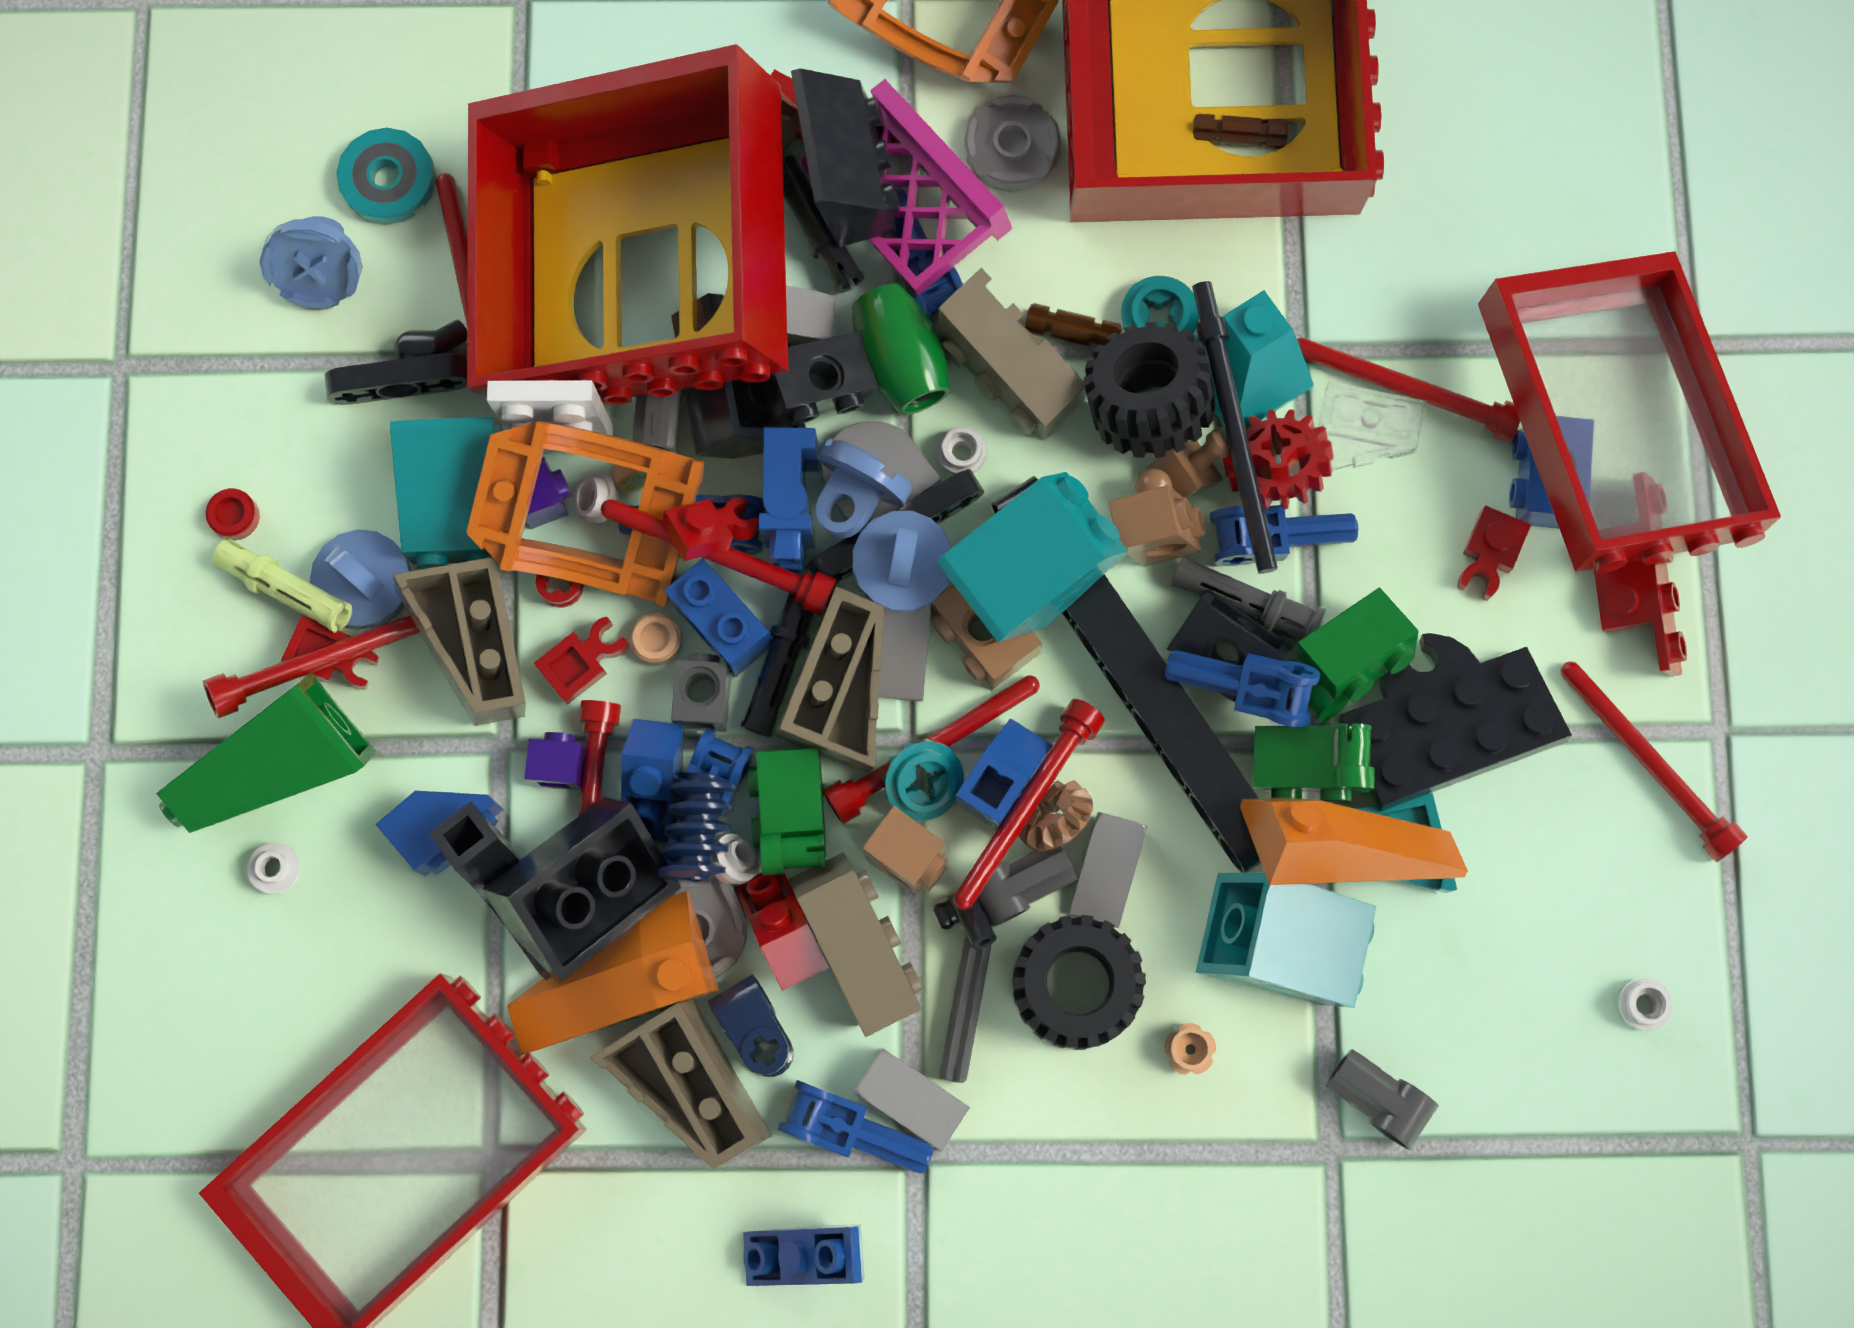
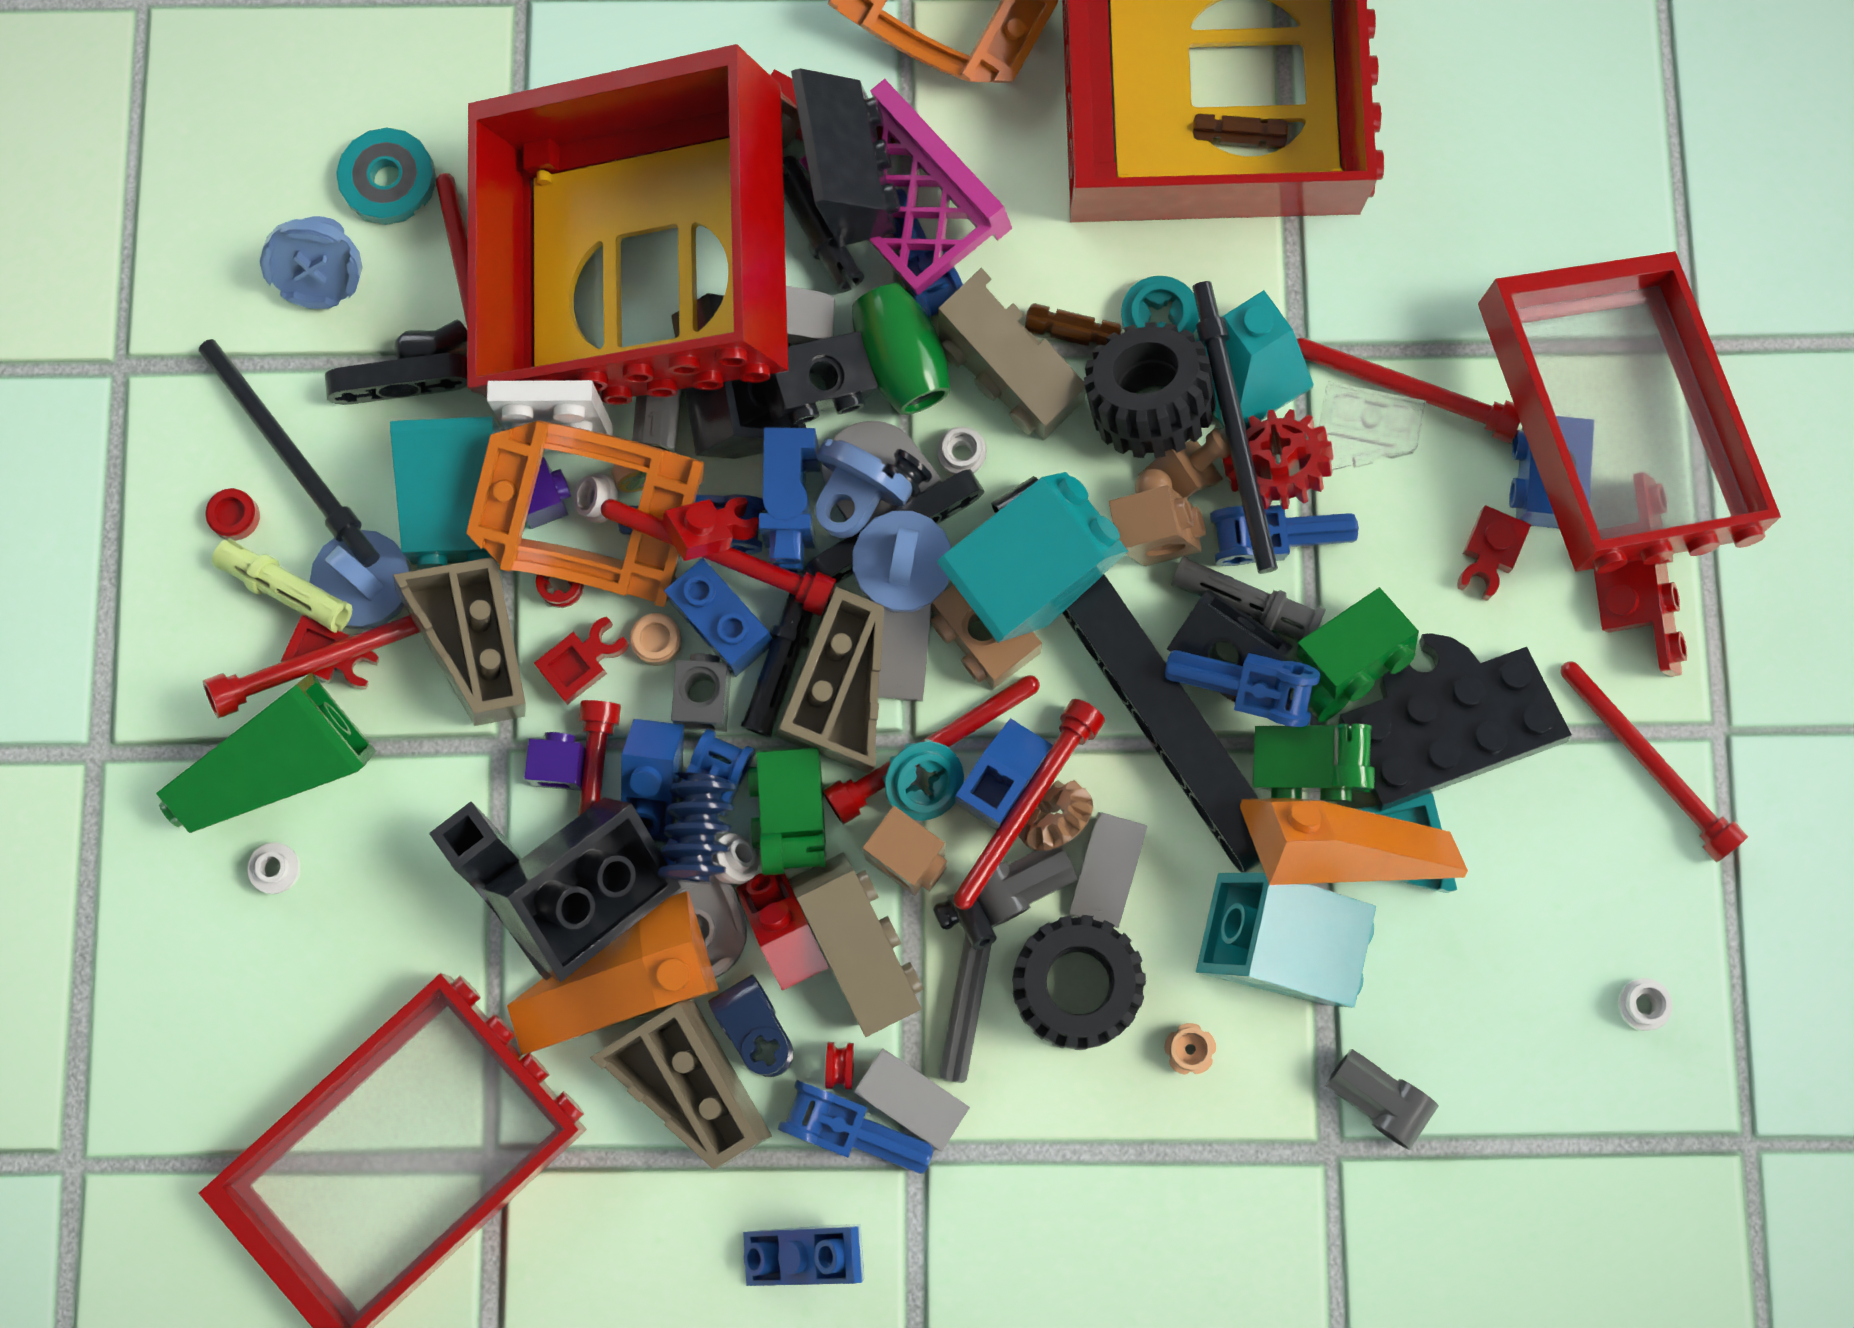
blue slope [375,790,504,876] -> none
light grey tile [964,95,1061,192] -> none
none -> black bar [199,339,380,568]
none -> red bush [825,1042,854,1090]
none -> black bush [882,449,932,497]

